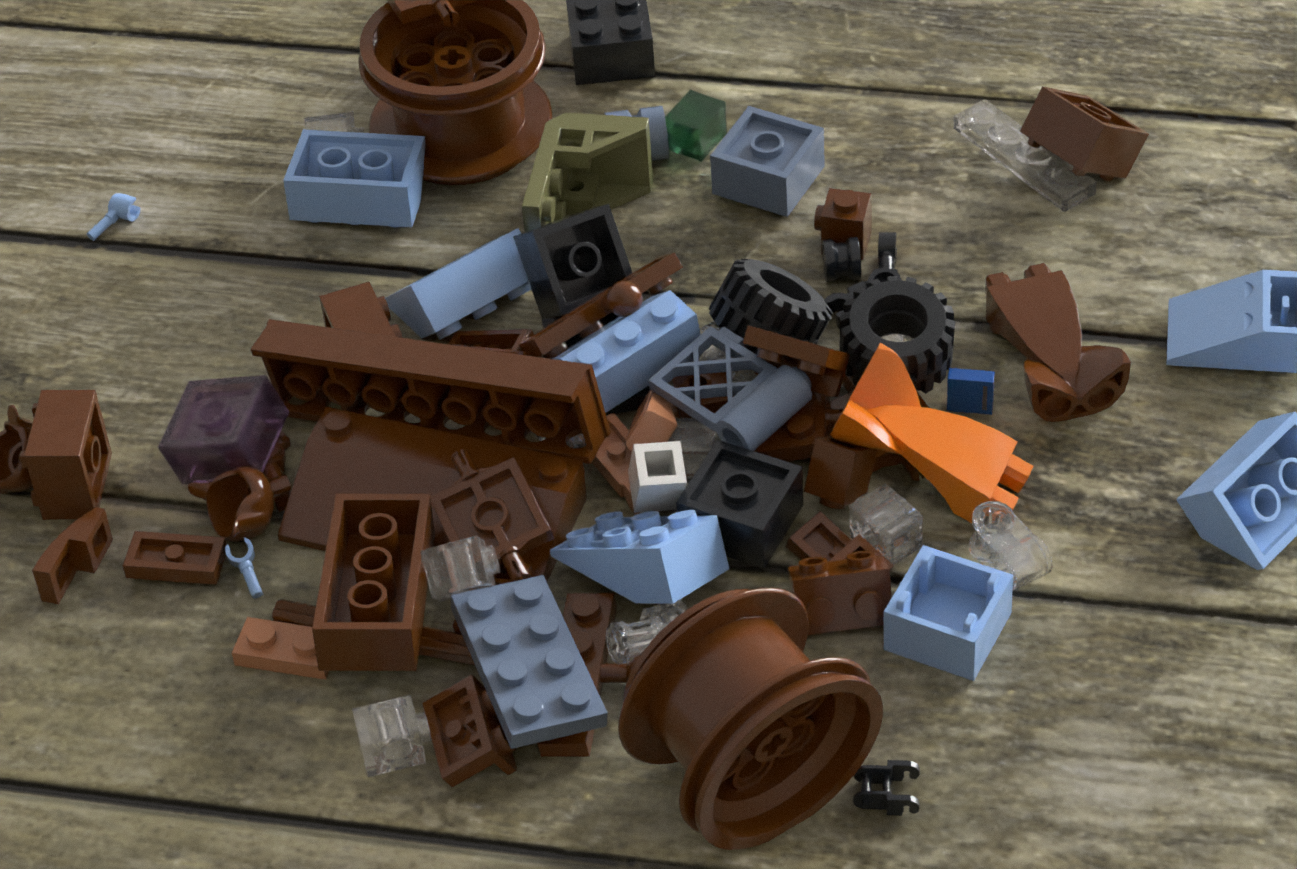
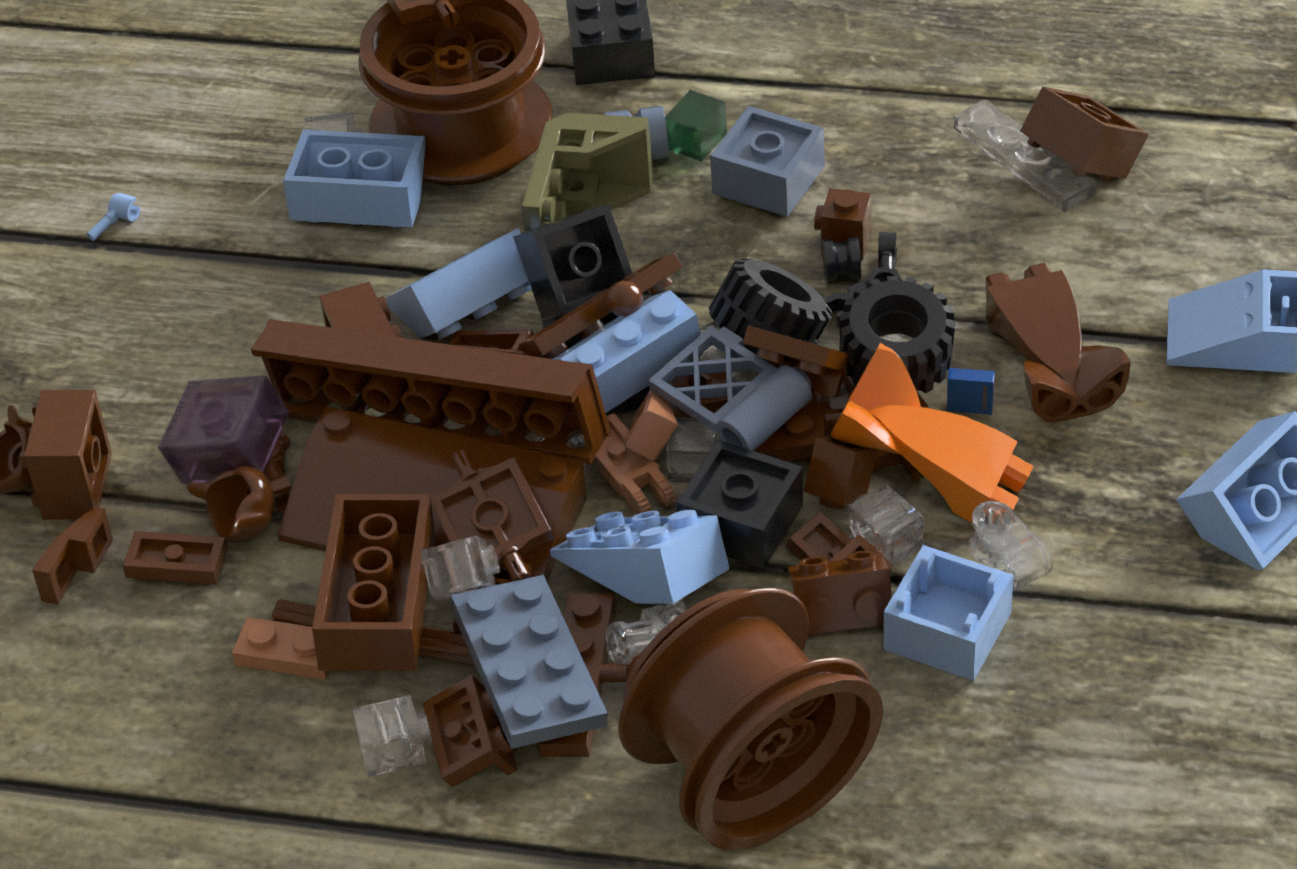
light blue hand [225,537,263,599] -> none
white brick [628,441,687,513] -> none
black piece [853,760,920,816] -> none

